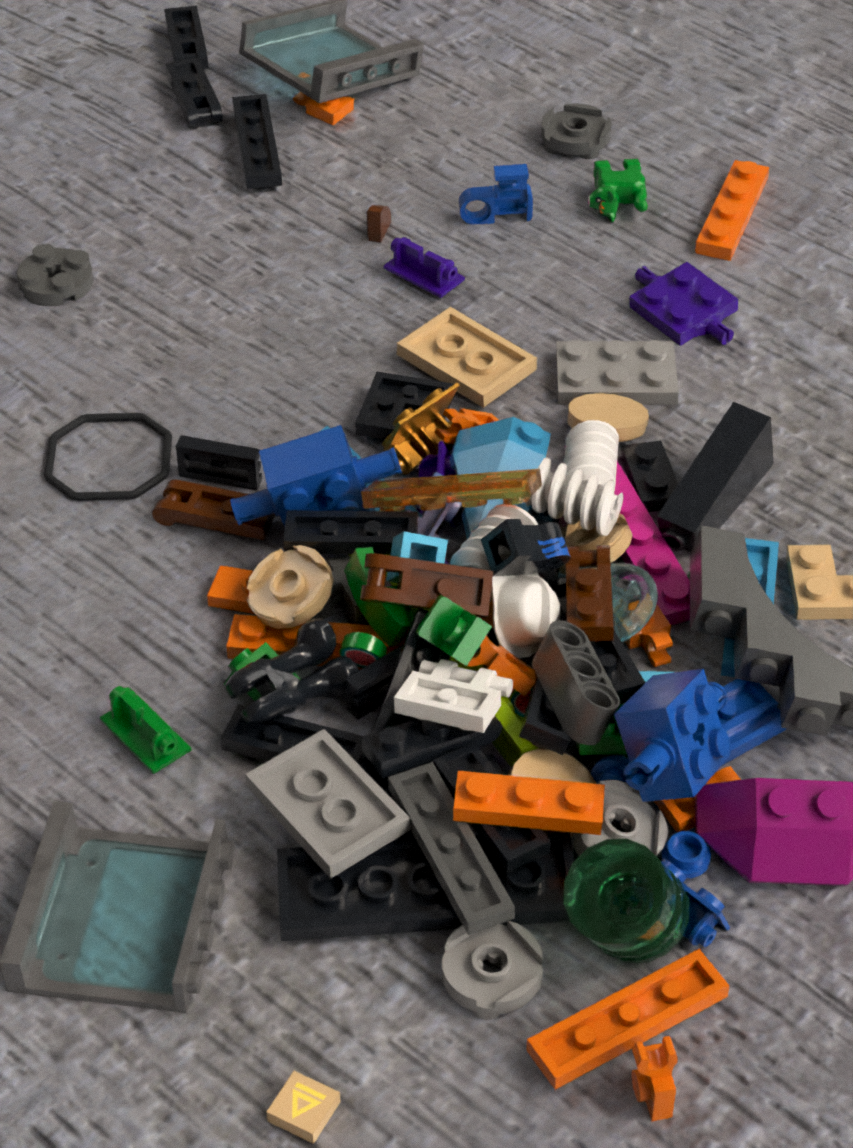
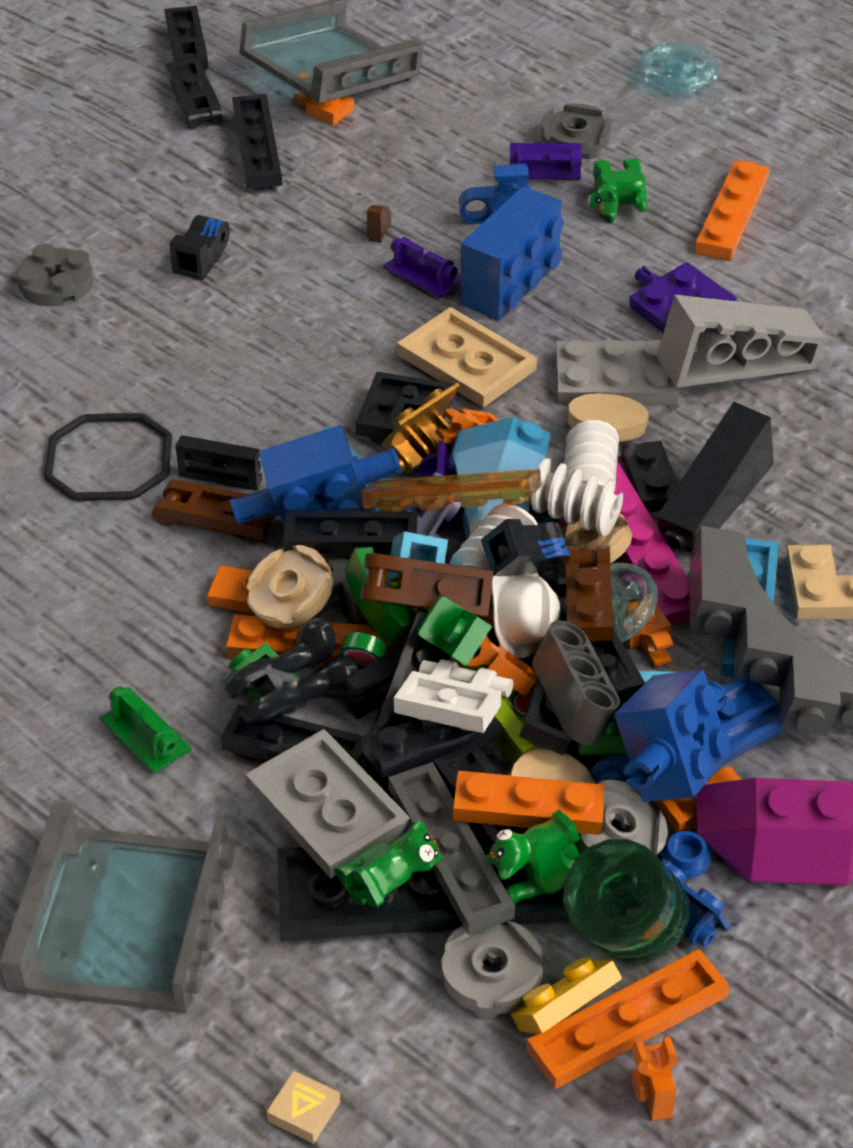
none -> black leg [169,215,230,280]
none -> green animal [334,821,442,908]
none -> blue brick [460,186,564,320]
none -> green animal [485,809,592,905]
none -> dark purple hinge [510,143,582,180]
none -> yellow plate [510,957,622,1033]
none -> clear light blue plate [638,42,719,93]
none -> light grey wedge [657,295,826,388]

